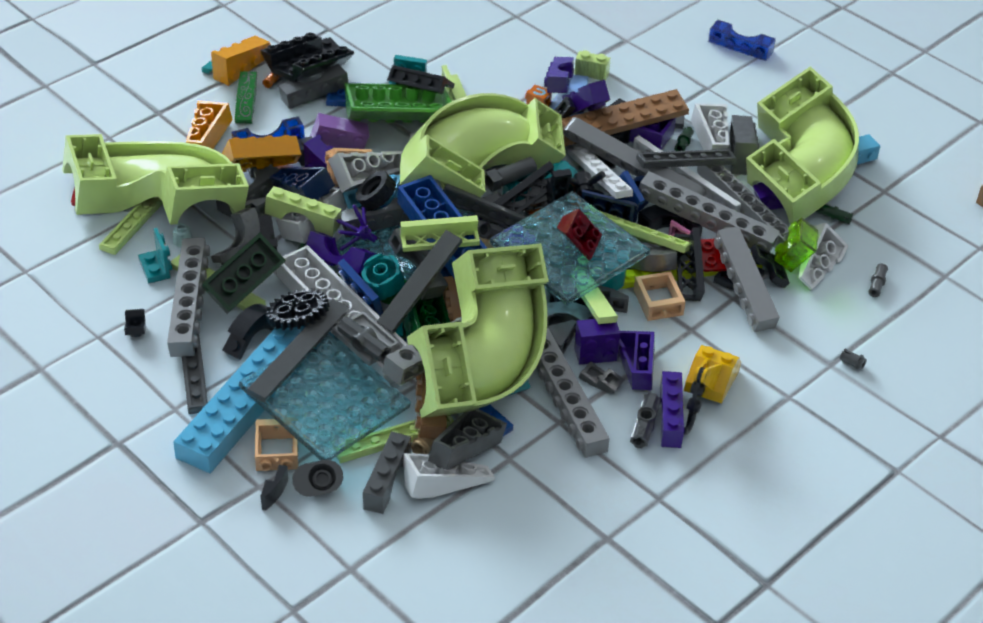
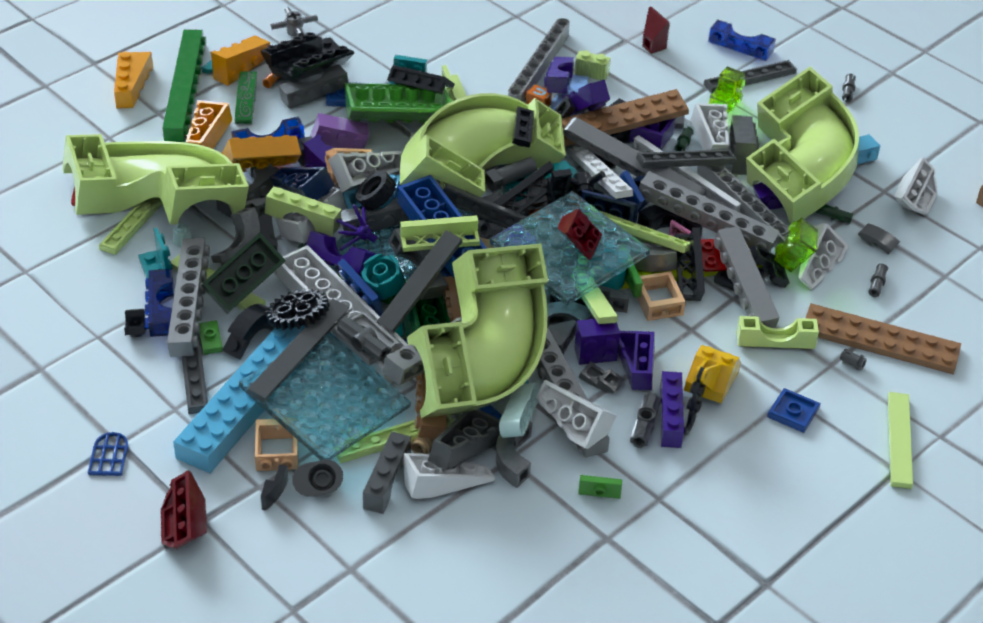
none -> blue window [87,432,128,476]
none -> light orange wedge [114,52,153,108]
none -> clear blue arch [145,269,174,337]
none -> dark red wedge [160,470,207,549]
none -> green brick [162,29,206,142]
none -> bright green plate [199,320,223,355]
none -> flat silver bar [270,7,318,37]
none -> flat silver arch [496,421,532,488]
none -> light aqua beam [499,382,539,438]
none -> light grey beam [508,18,570,102]
none -> black plate [512,106,534,148]
none -> white wedge [536,380,617,449]
none -> bright green plate [578,475,623,499]
none -> bright green tile [618,246,643,298]
none -> dark red slope [642,7,670,54]
none -> dark grey tile [704,60,797,94]
none -> clear neon green brick [709,66,745,113]
none -> yellowish green arch [736,316,819,349]
none -> blue tile [767,388,821,433]
none -> medium nougat plate [806,303,962,374]
none -> dark grey pin [842,73,856,102]
none -> dark grey slope [858,223,900,254]
none -> yellowish green tile [888,392,913,489]
none -> white wedge [893,157,937,215]

